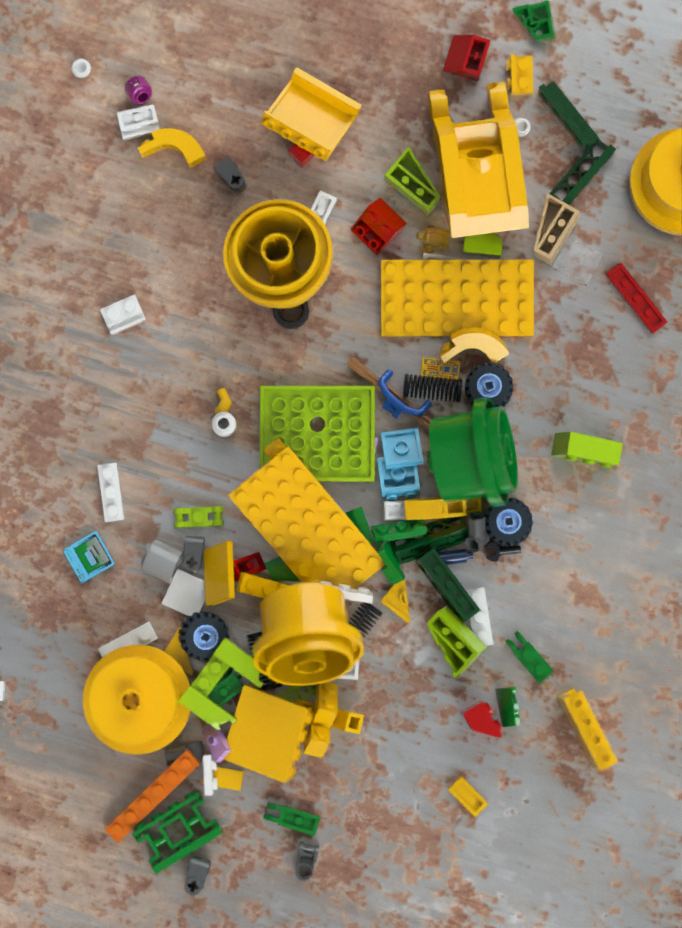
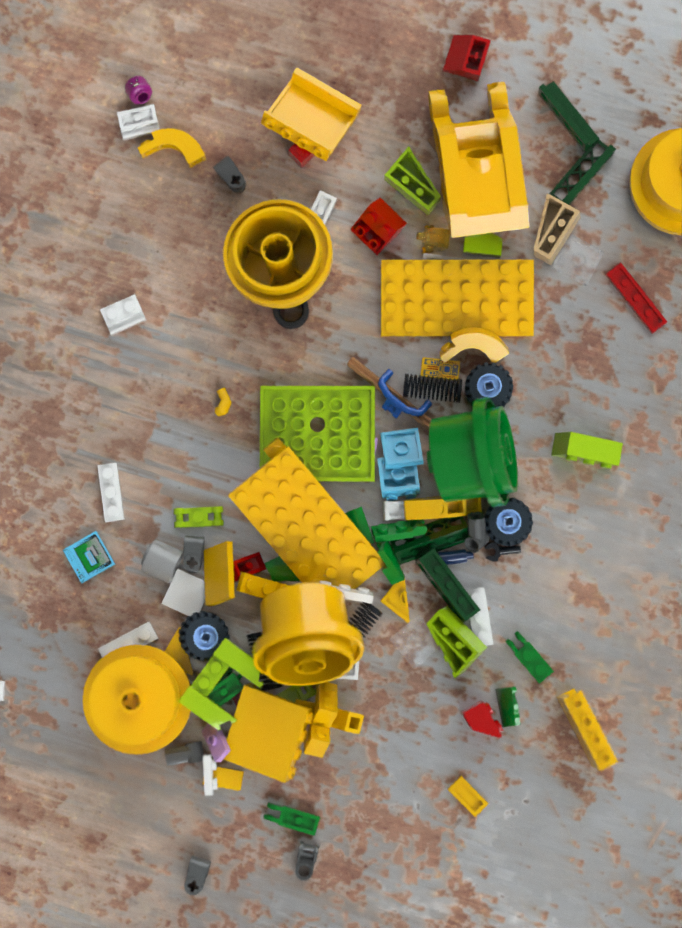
white plate [72,59,91,78] -> none
orange plate [104,749,201,843] -> none
green fence [132,791,224,874] -> none
white head [211,412,237,438] -> none
yellow bracket [506,53,534,95] -> none
green slope [512,1,557,41] -> none
white plate [514,118,530,137] -> none

